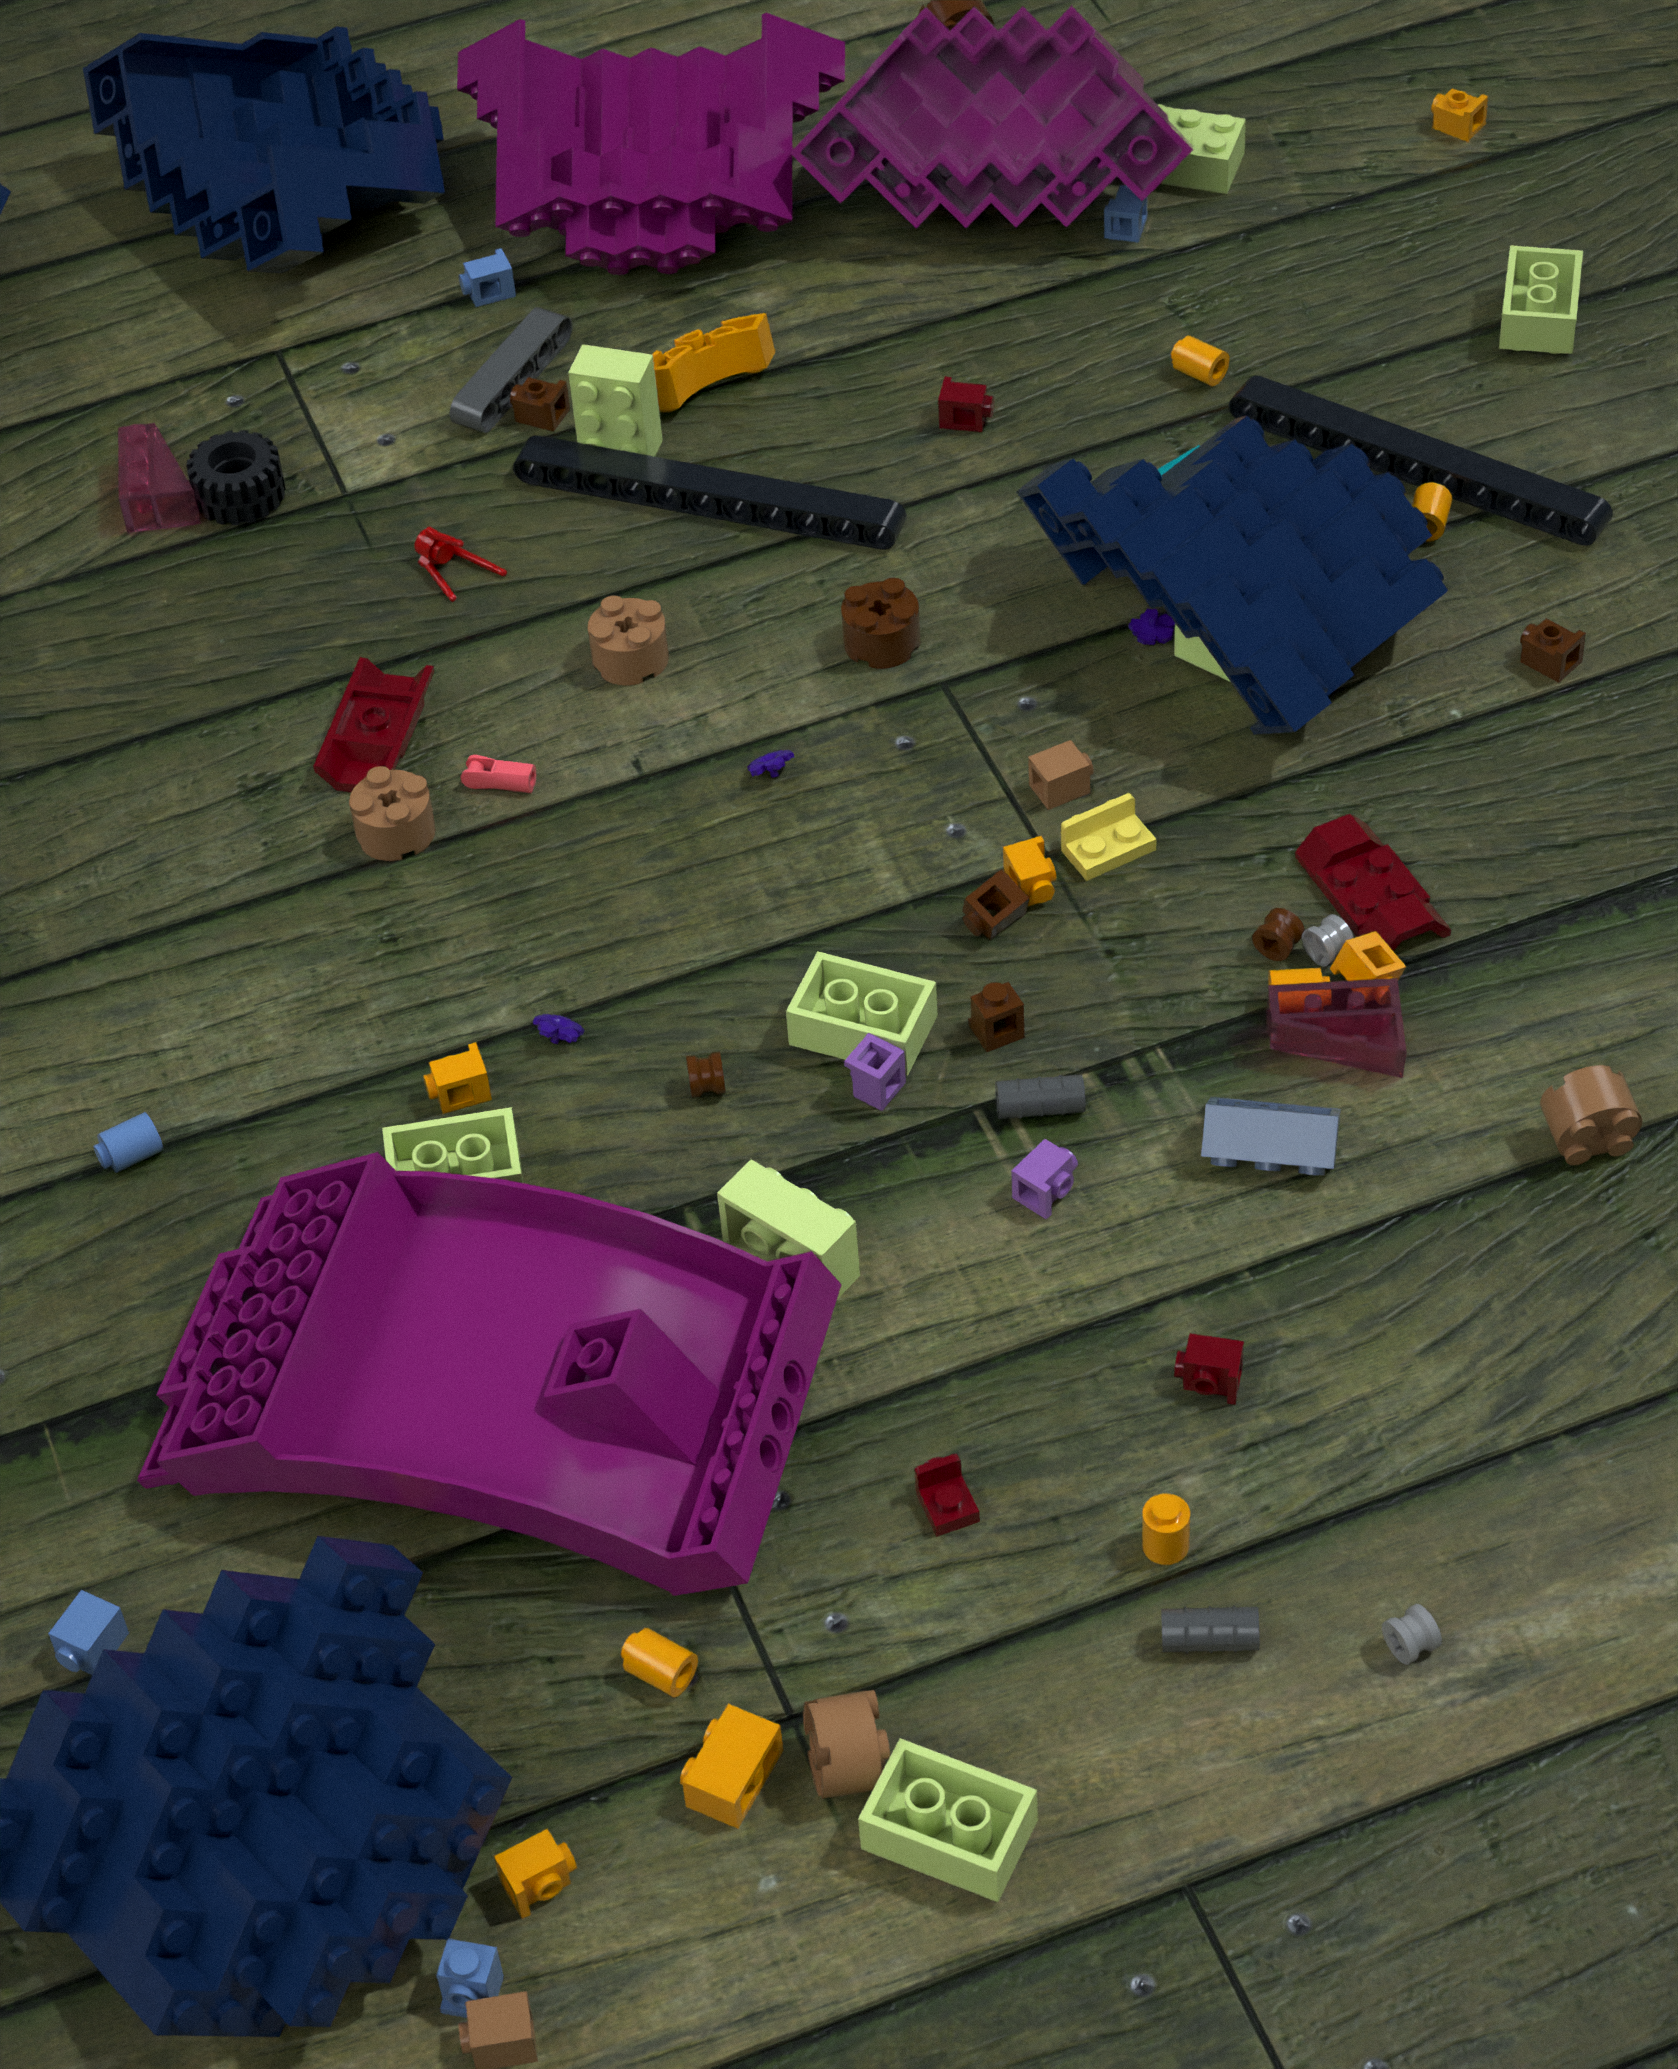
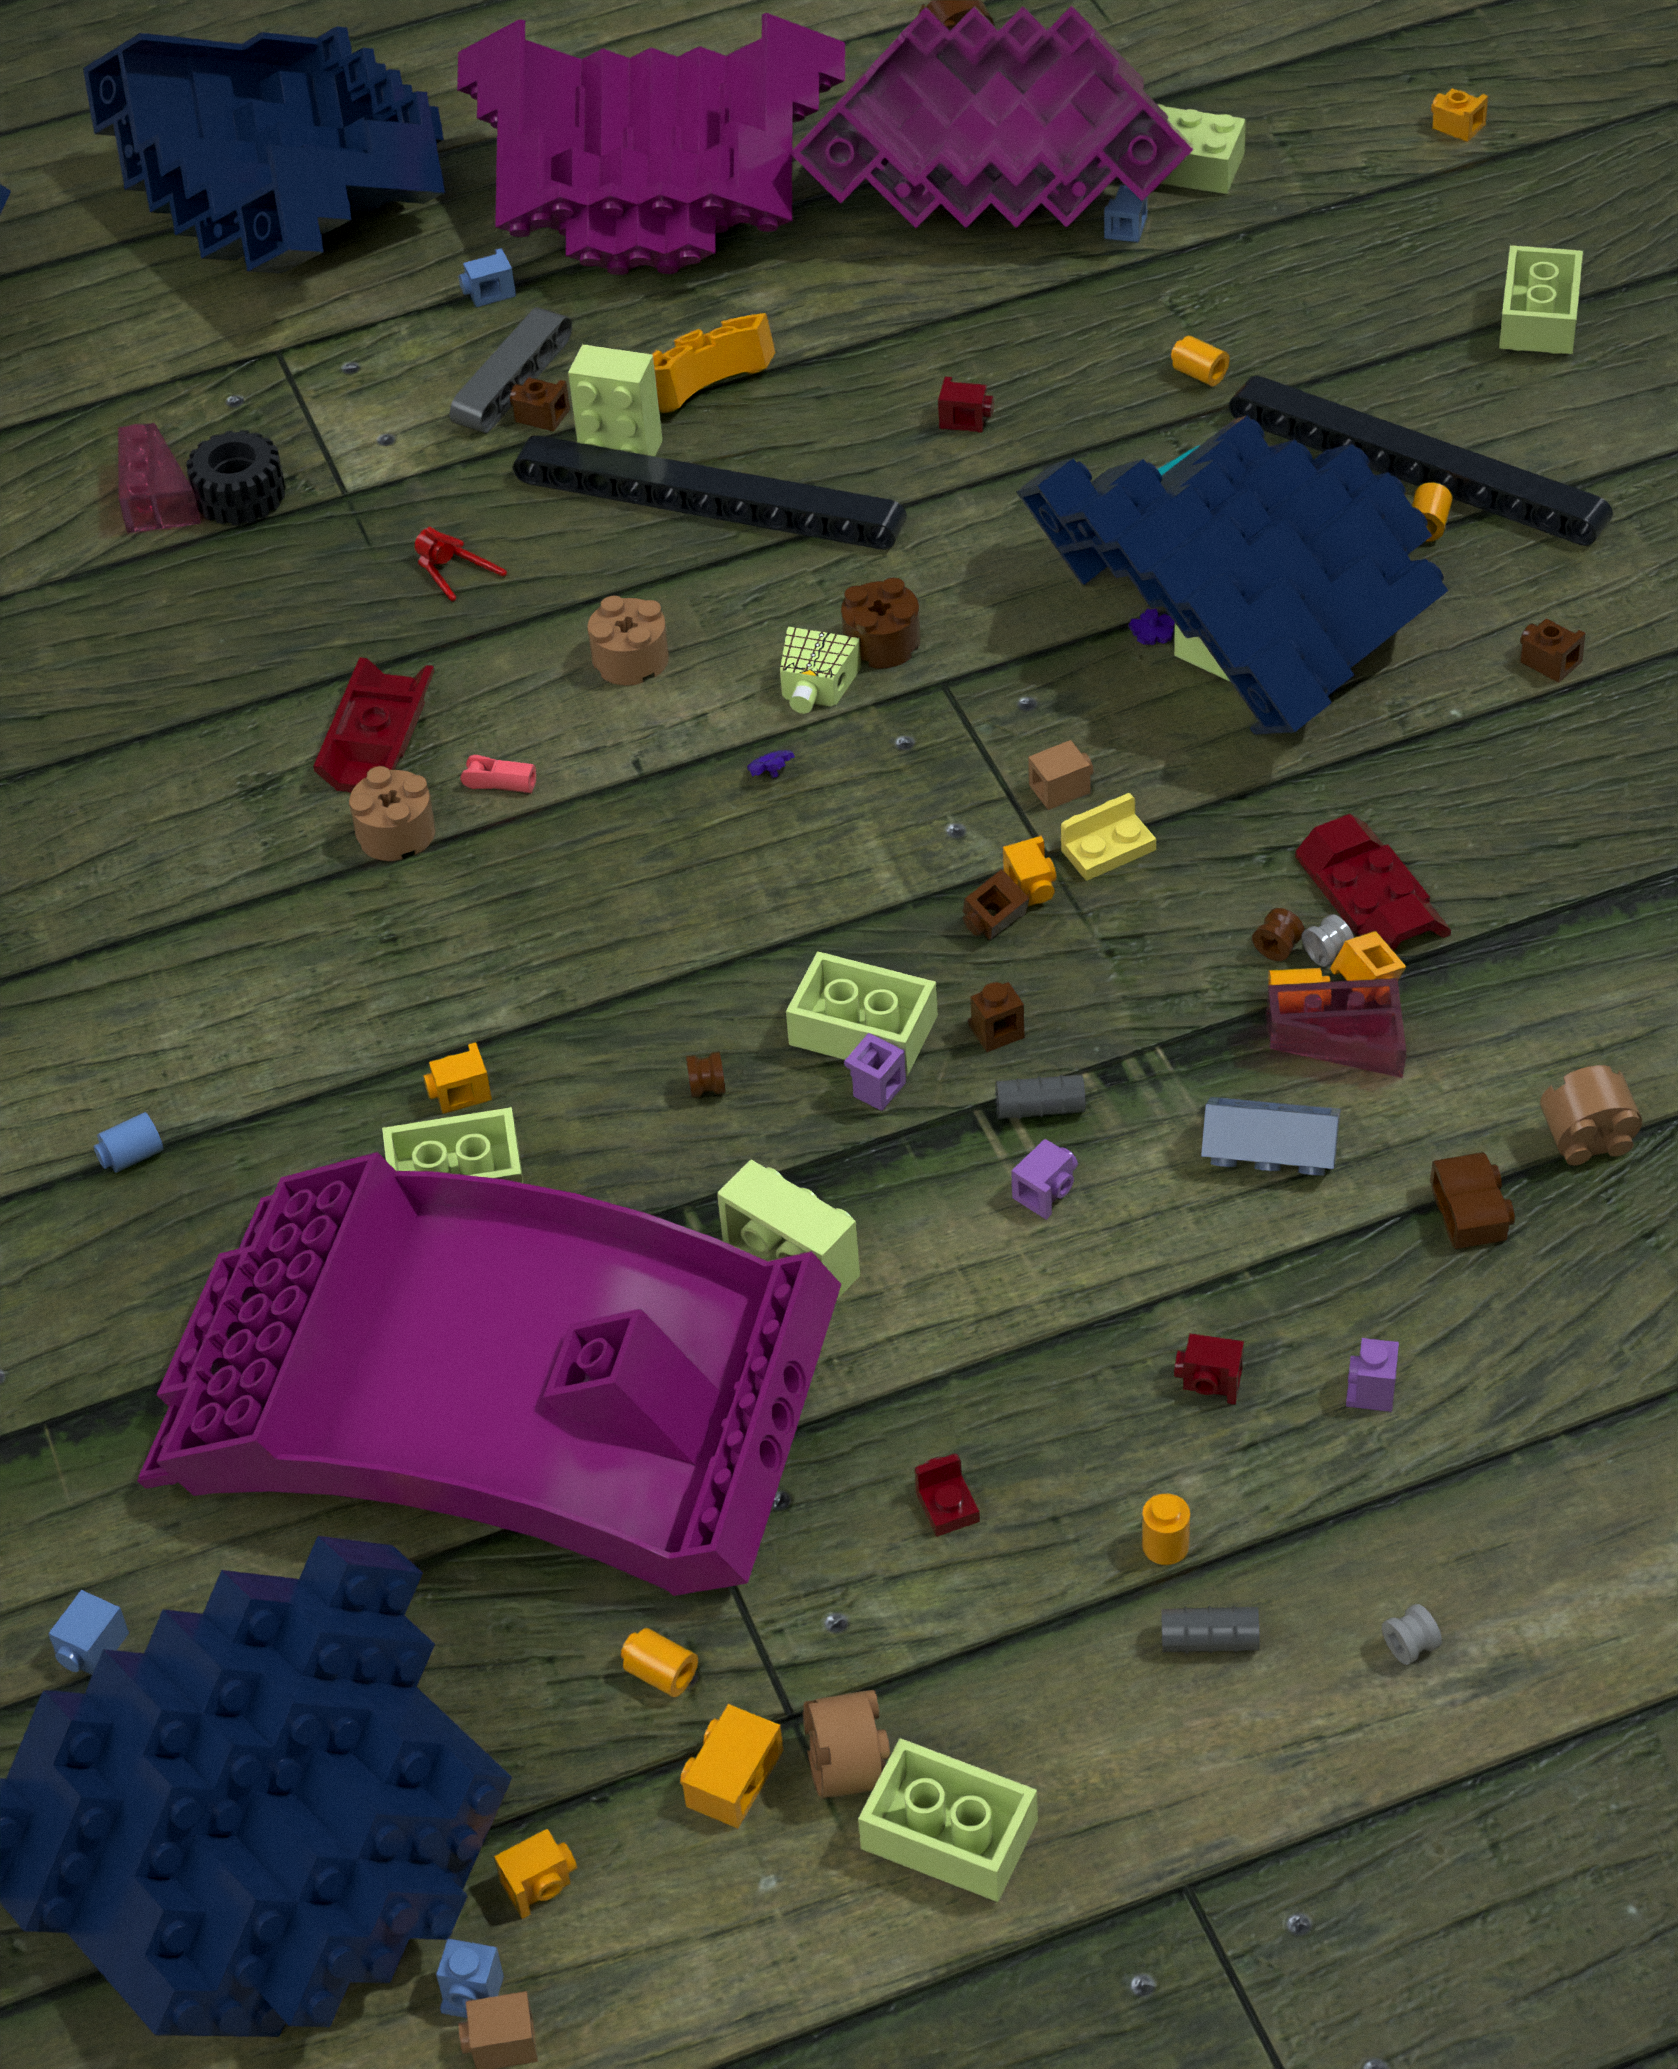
dark purple plant [533,1014,584,1044] -> none
none -> yellowish green torso [780,627,861,714]
none -> medium lavender brick [1346,1338,1399,1412]
none -> reddish brown brick [1430,1152,1515,1249]

